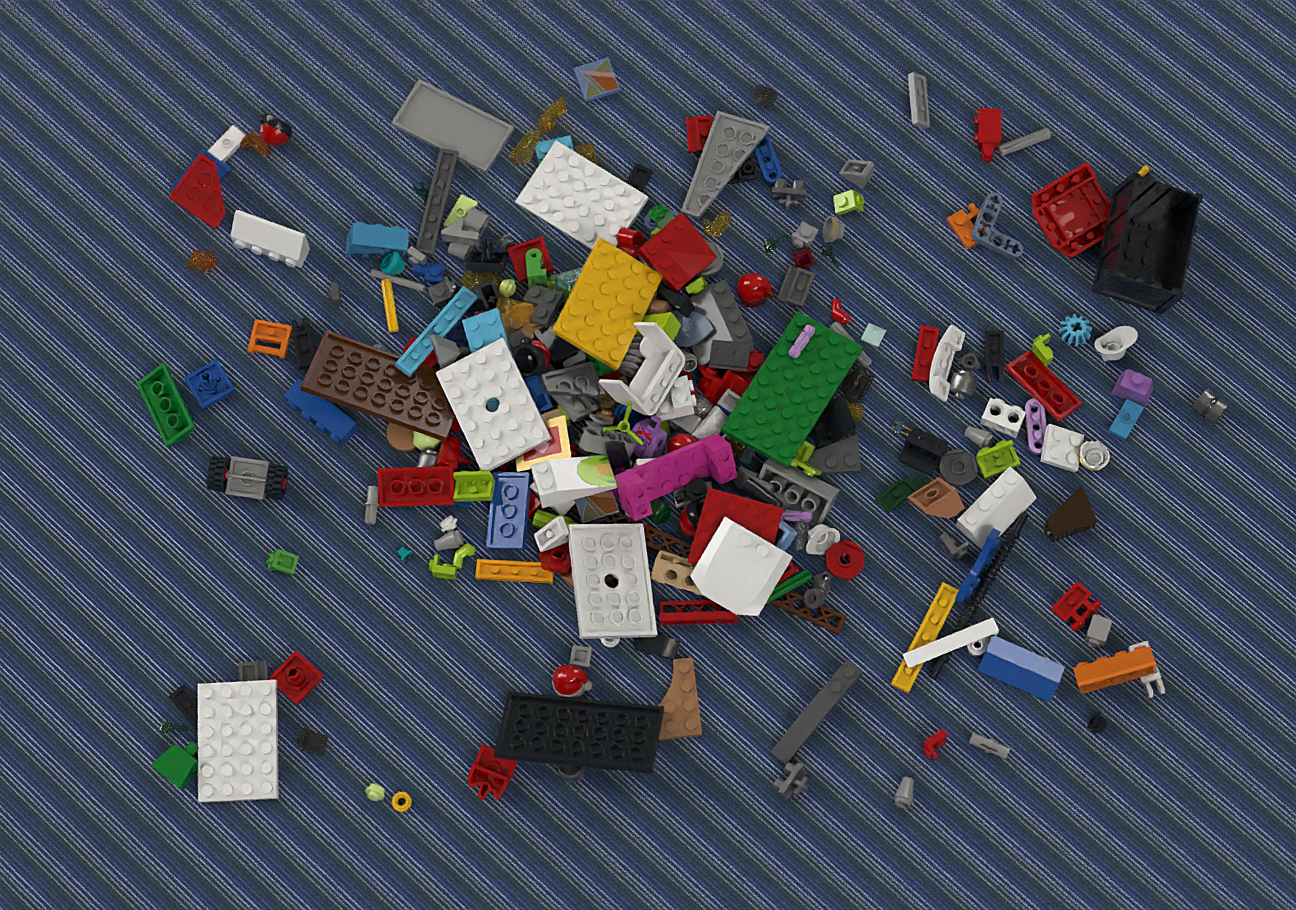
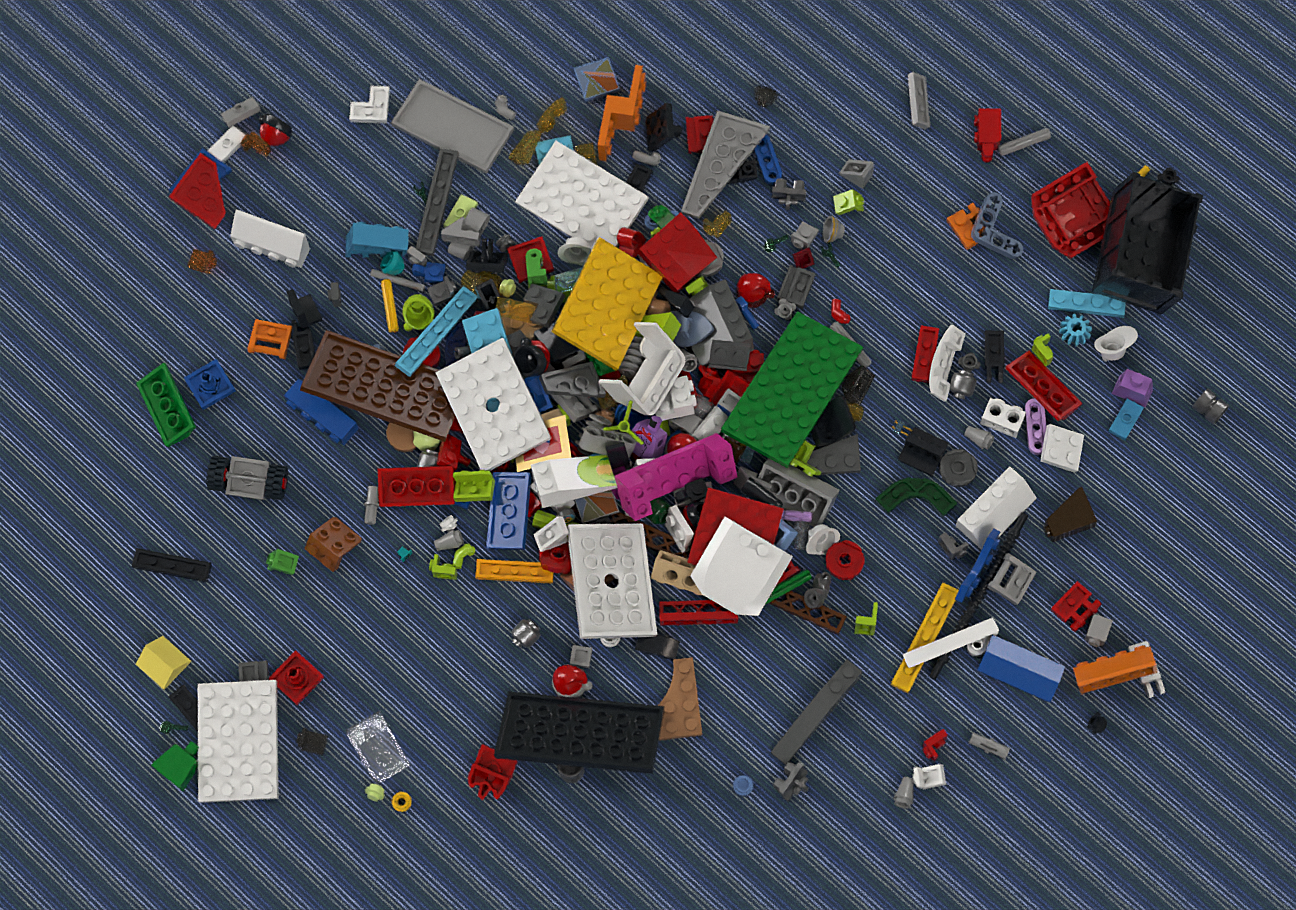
light grey slope [430,334,460,370] -> none
lavender axle [789,324,815,358] -> none
light aqua slope [861,323,886,347] -> none
nougat slope [907,477,965,519] -> none
lime bracket [976,440,1021,480] -> none
white hair [1078,441,1110,471] -> none
none -> black tile [132,548,212,583]
none -> light yellow slope [136,636,191,690]
none -> light grey plate [221,97,261,127]
none -> black panel [286,289,323,328]
none -> dark orange bracket [305,517,362,572]
none -> clear slope [346,711,411,784]
none -> white plate [350,86,390,123]
none -> lime piece [402,294,435,332]
none -> light grey arm [495,95,516,120]
none -> flat silver head [511,619,541,648]
none -> dark grey tile [555,508,576,524]
none -> white piece [558,237,592,266]
none -> orange bracket [598,65,646,161]
none -> light grey arm [633,150,661,166]
none -> black plate [645,103,682,152]
none -> white plate [665,505,694,553]
none -> medium blue plate [733,776,753,796]
none -> blue bar [735,296,760,330]
none -> light grey plate [775,298,796,320]
none -> lime panel [854,602,878,636]
none -> white bracket [913,764,946,789]
none -> light grey plate [987,553,1036,605]
none -> medium azure plate [1048,289,1126,318]
none -> black plate [1157,168,1180,186]

